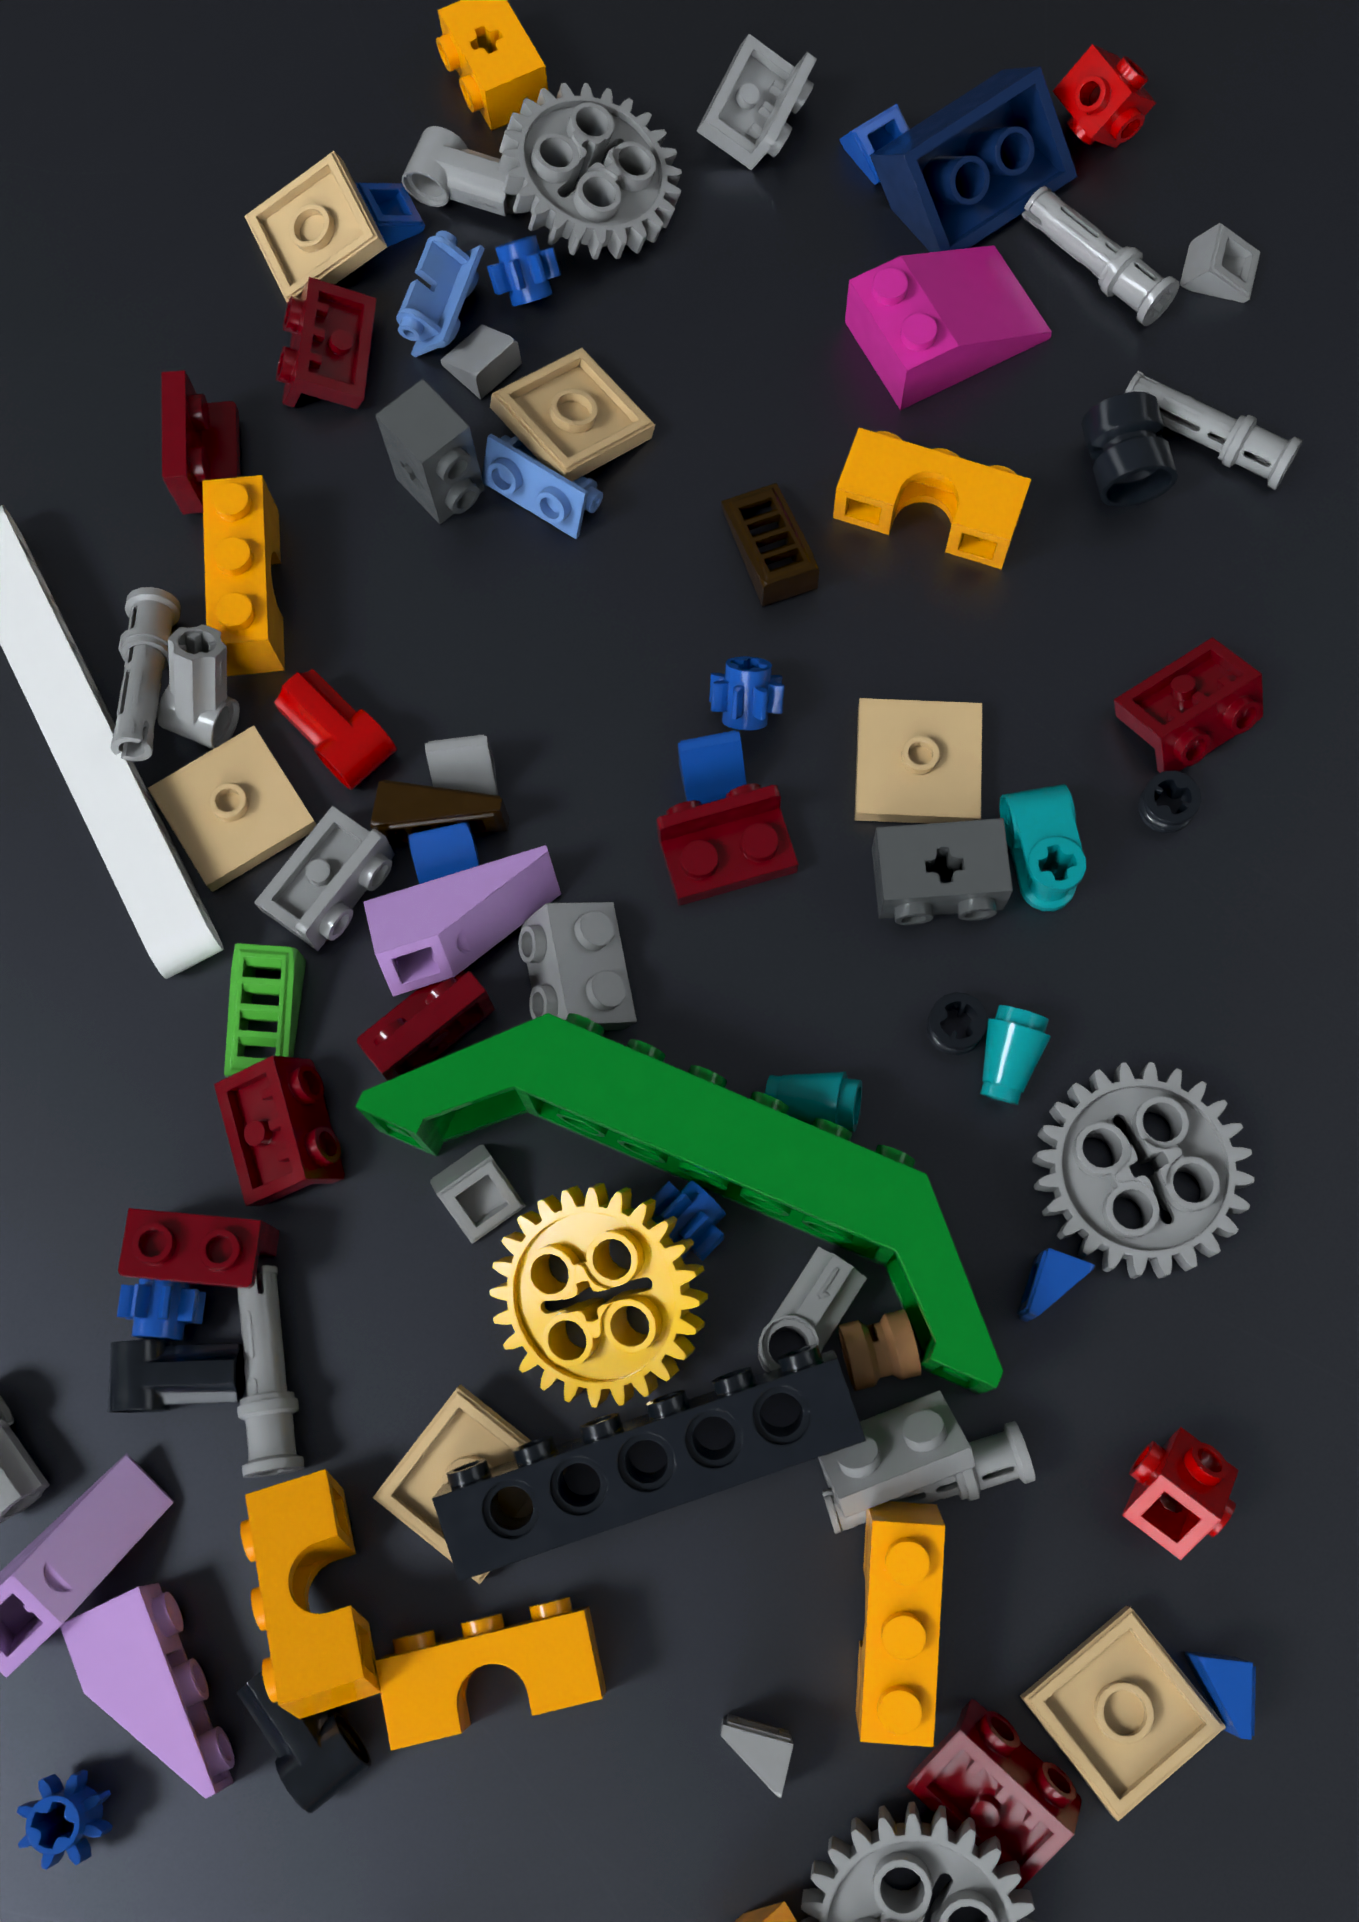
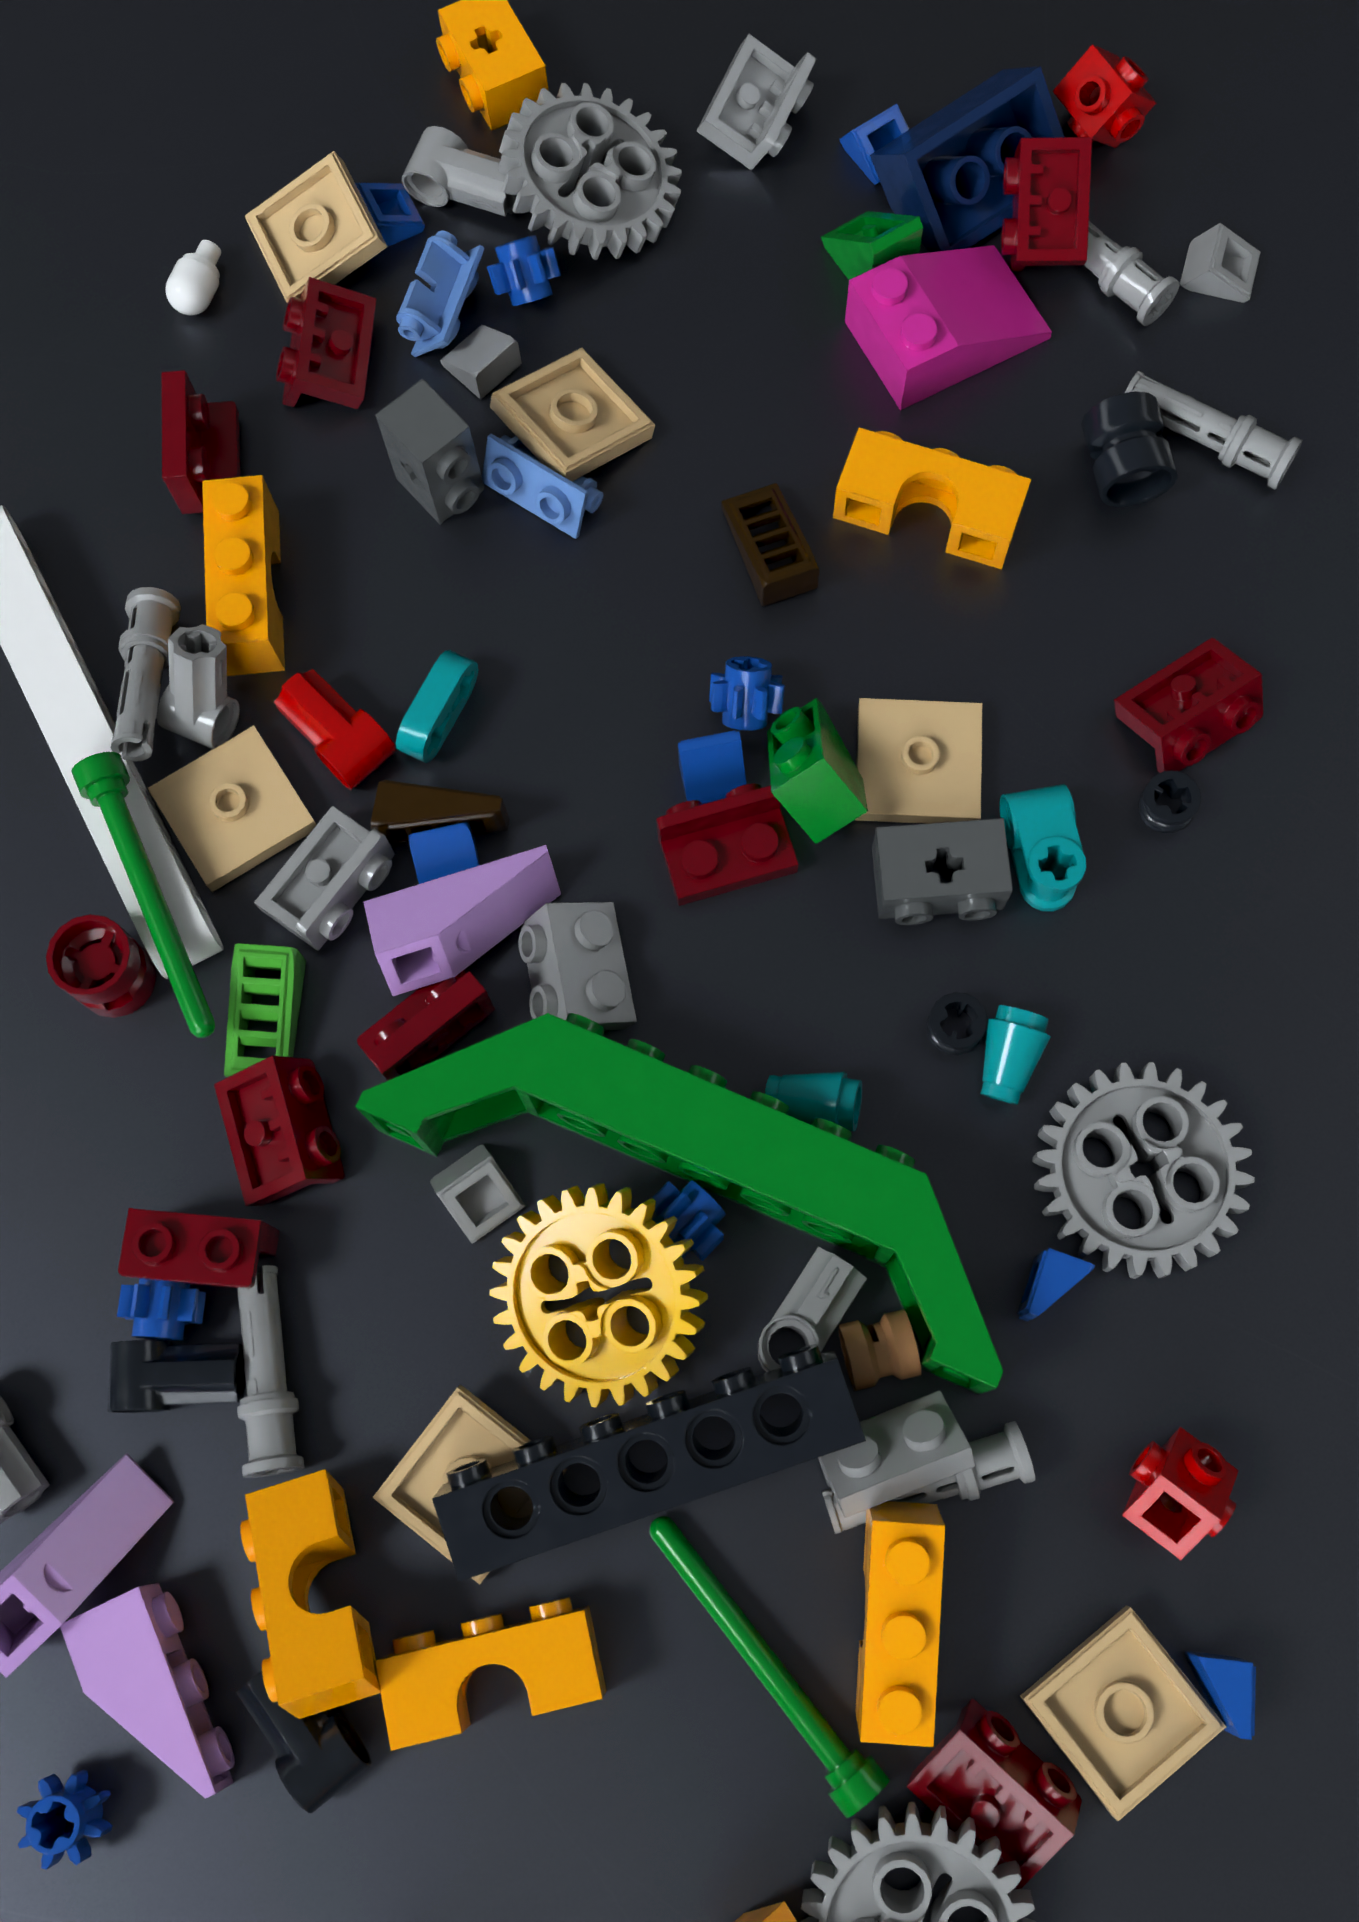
light grey slope [425,734,498,796] -> none
light grey slope [721,1713,794,1798] -> none
none -> dark red wheel [46,914,157,1018]
none -> green piece [71,752,215,1038]
none -> white cylinder [165,240,221,315]
none -> teal beam [396,650,479,763]
none -> green piece [649,1516,890,1819]
none -> green slope [767,698,868,844]
none -> green slope [821,211,923,280]
none -> dark red bracket [1001,137,1092,271]

